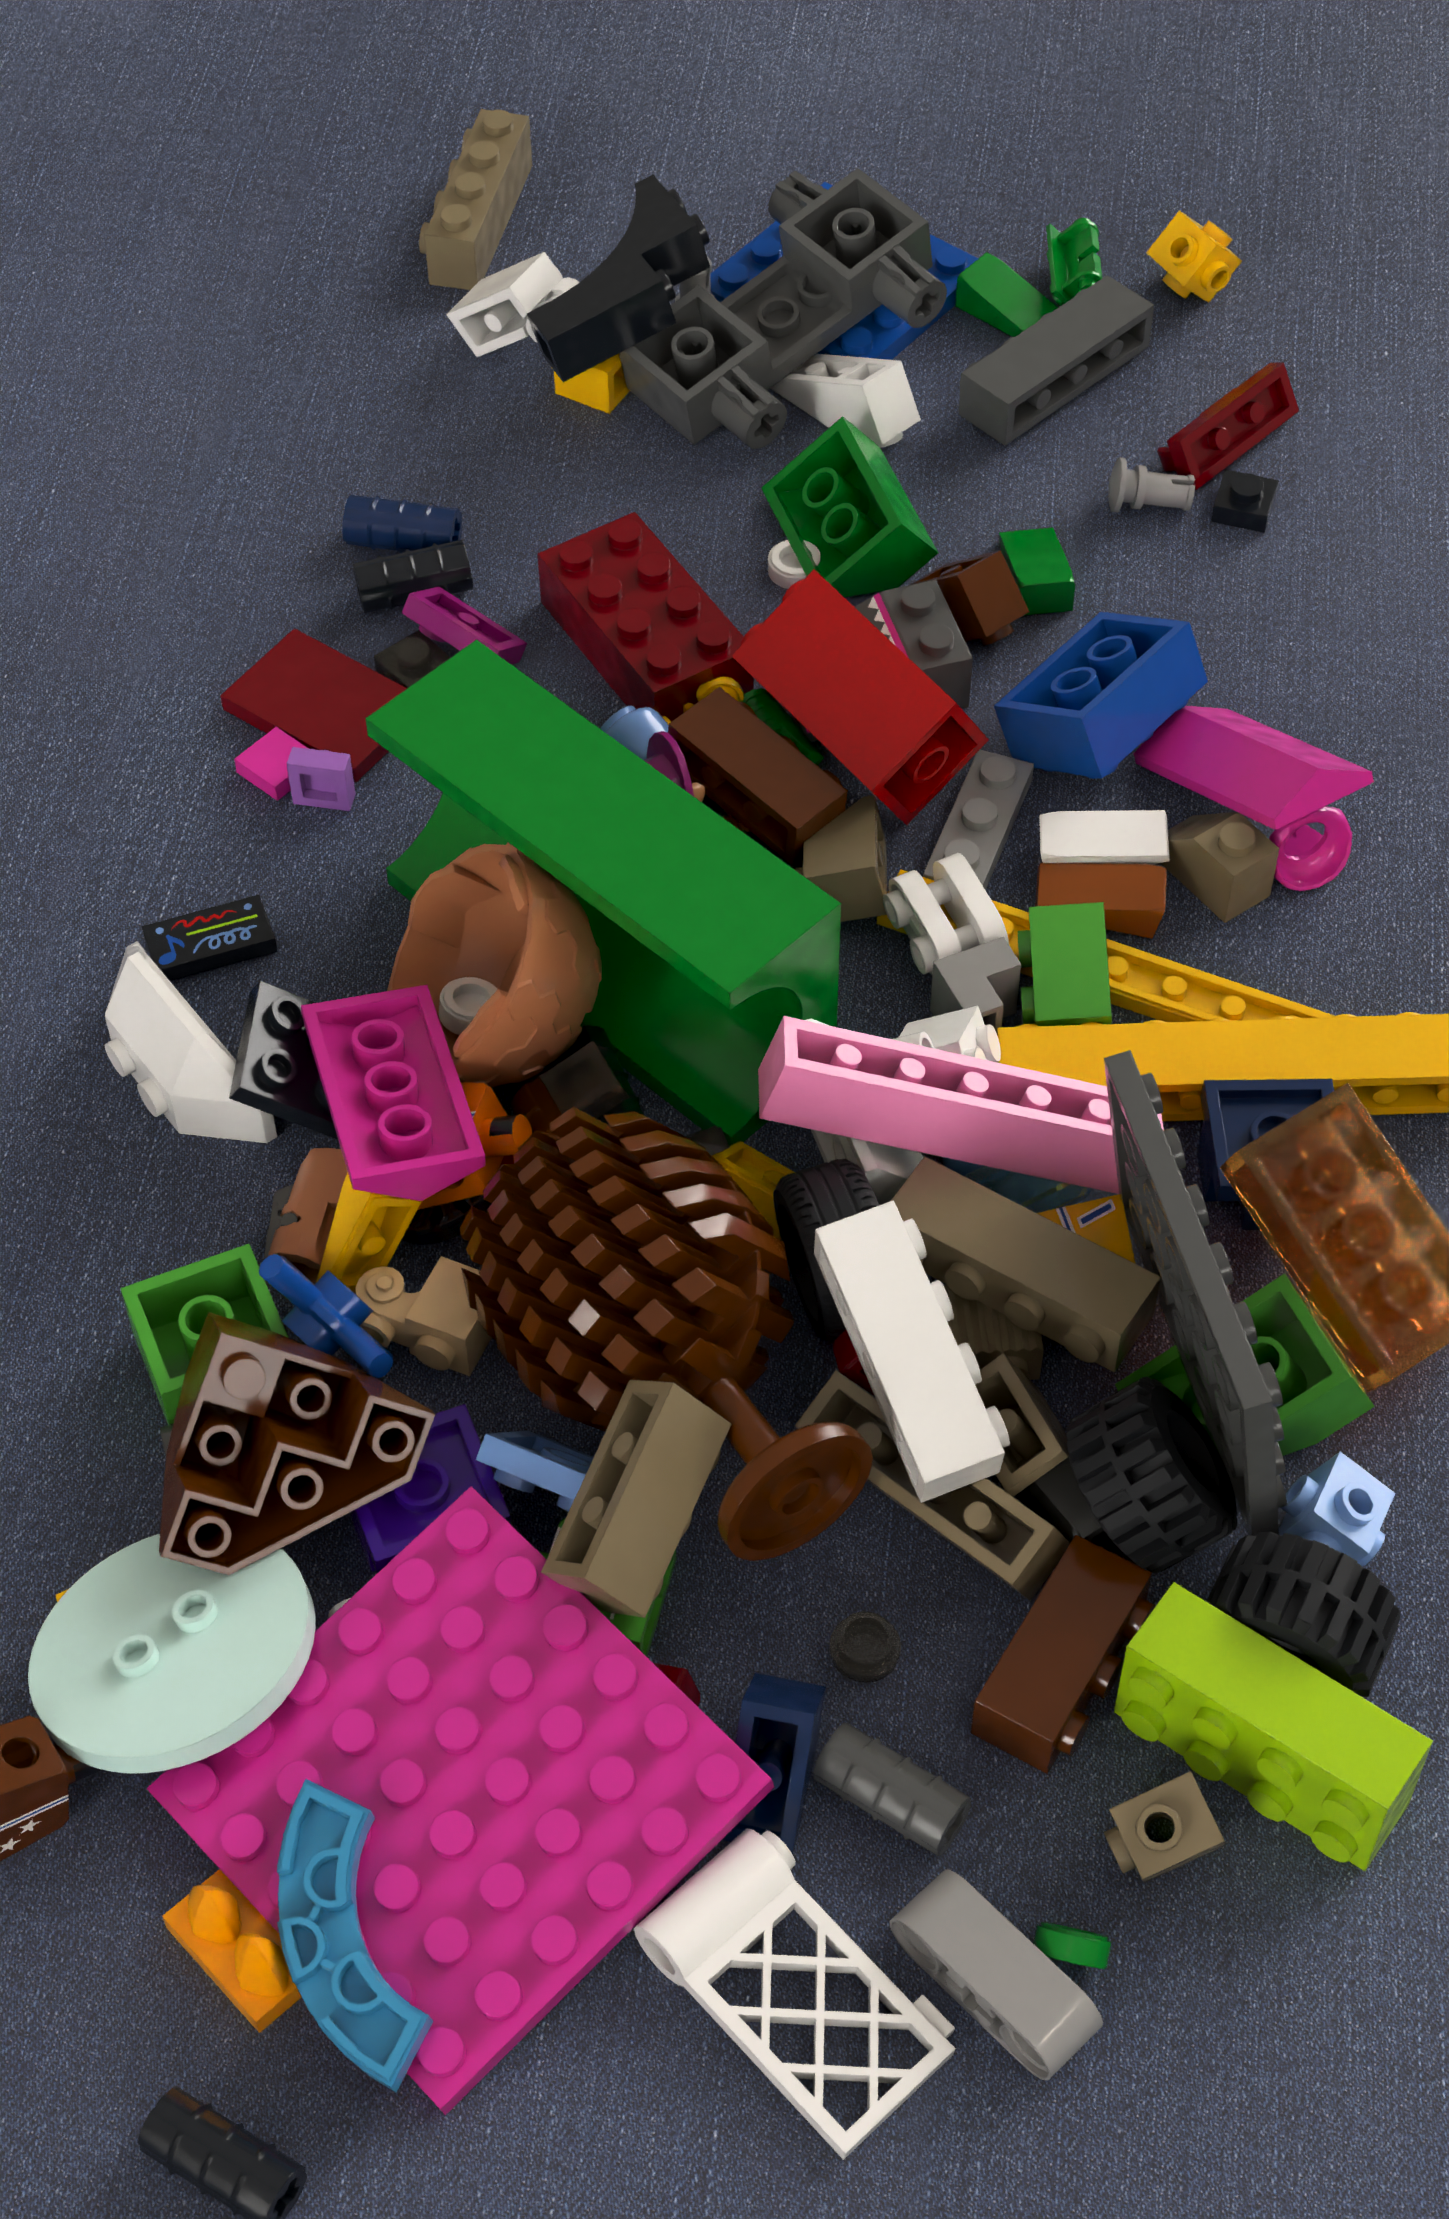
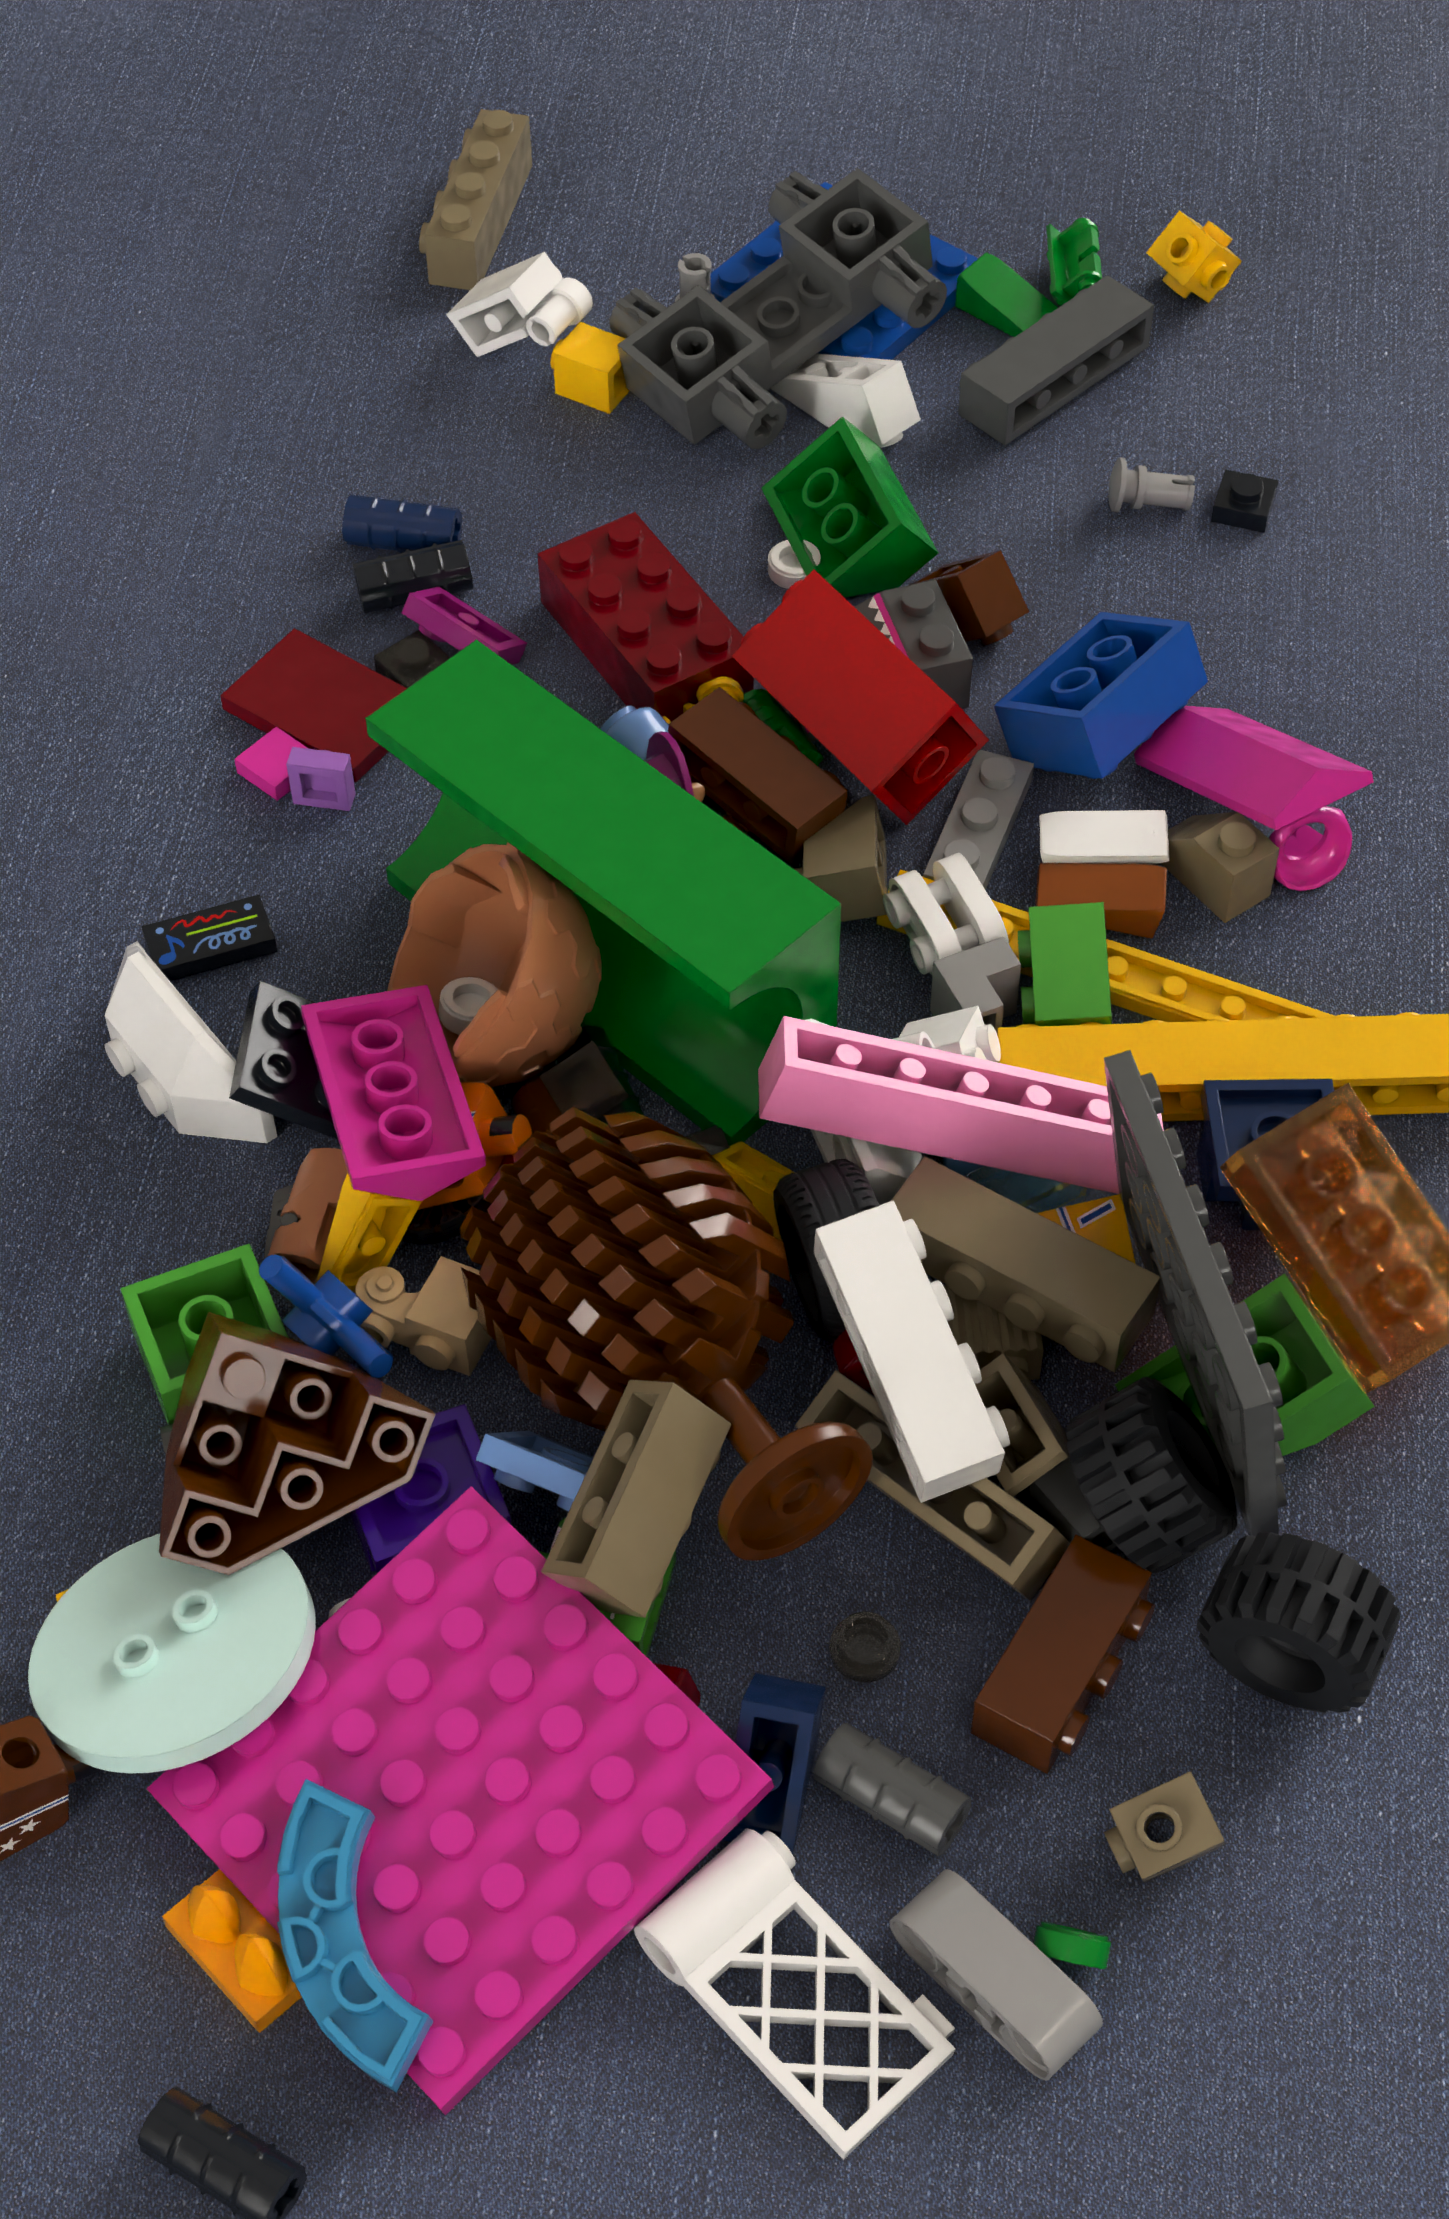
black arch [527,175,710,382] -> none
green slope [998,527,1075,615] -> none
lime brick [1114,1582,1433,1871] -> none
dark red plate [1157,363,1299,490] -> none
light blue brick [1279,1452,1395,1567] -> none

